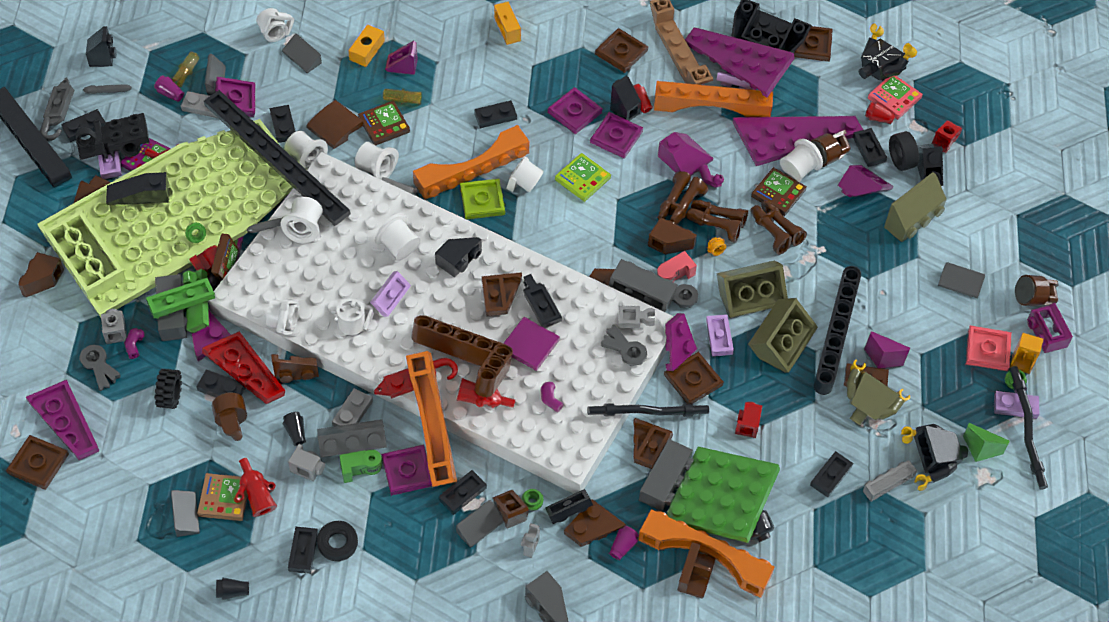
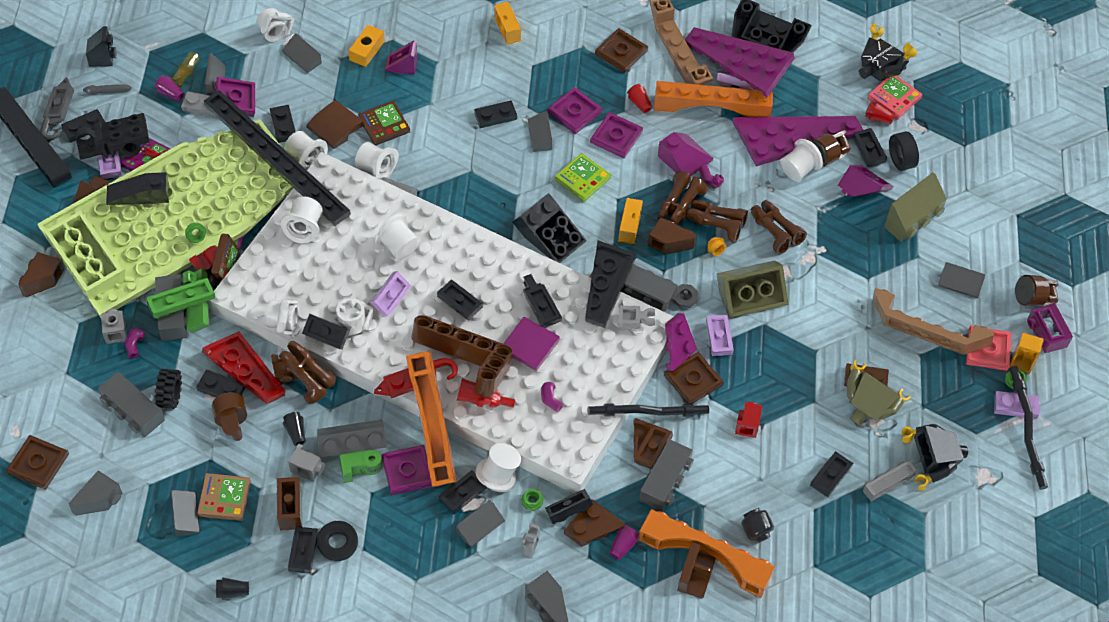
magenta wing [26,379,99,460] -> none
dark grey piece [79,345,121,391] -> none
magenta wing [192,309,231,362] -> none
red piece [234,458,277,517] -> none
dark grey piece [247,216,284,233] -> none
light grey plate [332,388,373,426] -> none
clear yellow axle [383,89,422,105] -> none
orange arch [413,125,530,200] -> none
black slope [435,237,482,278] -> none
lime tile [460,179,505,219] -> none
reddish brown wing [481,272,522,316] -> none
reddish brown slope [492,489,529,529] -> none
white piece [506,156,544,192] -> none
dark grey piece [601,324,647,366] -> none
black slope [610,75,641,121] -> none
coral leg [657,251,697,283] -> none
bright green plate [667,446,780,543] -> none
olive slope [748,298,818,373] -> none
reddish brown tile [751,167,807,216] -> none
reddish brown tile [794,26,833,62] -> none
black beam [814,266,861,395] -> none
magenta slope [864,331,910,368] -> none
black slope [917,144,944,186] -> none
red leg [931,120,962,153] -> none
bright green slope [963,423,1010,462] -> none
none -> dark grey slope [68,470,123,516]
none -> dark grey brick [98,372,165,437]
none -> reddish brown brick [277,477,303,531]
none -> reddish brown piece [279,341,336,404]
none -> black plate [302,313,350,350]
none -> black plate [437,279,483,321]
none -> white piece [476,443,521,492]
none -> black slope [512,193,587,263]
none -> dark grey slope [528,111,552,152]
none -> black wing [585,240,636,328]
none -> light orange piece [618,198,643,245]
none -> medium nougat slope [873,288,995,355]

